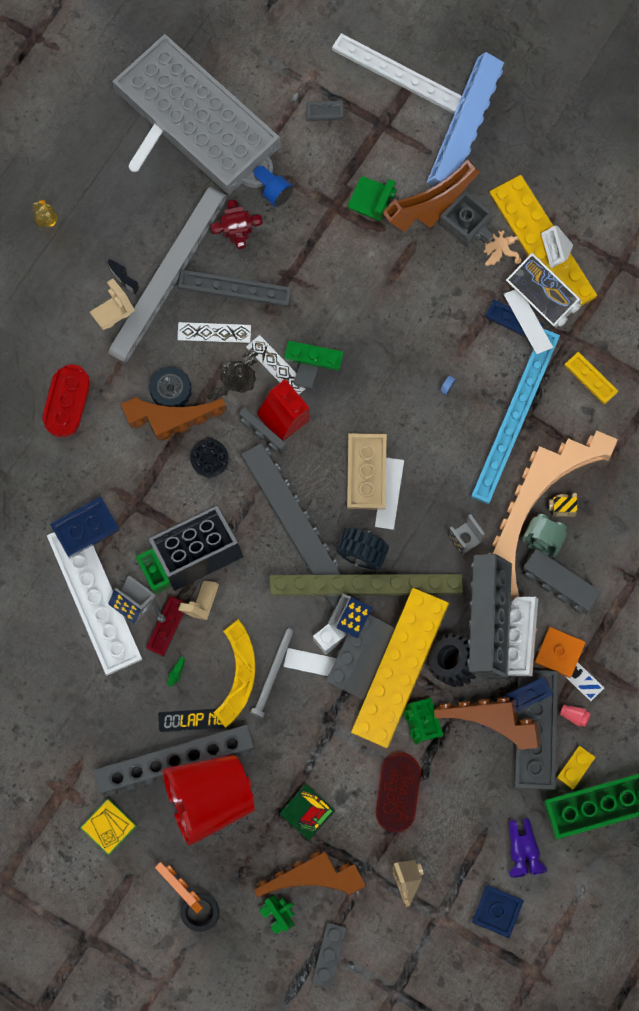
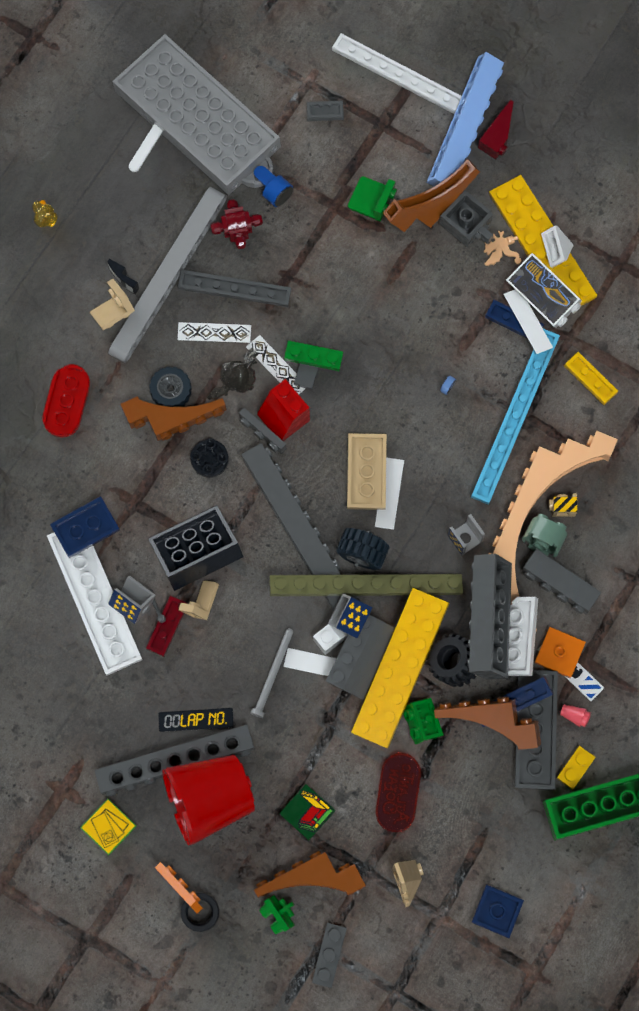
green brick [136,548,172,595] -> none
green bar [167,656,185,687] -> none
yellow tile [213,619,255,728] -> none
dark purple piece [509,818,547,878] -> none
none -> dark red slope [478,100,514,160]

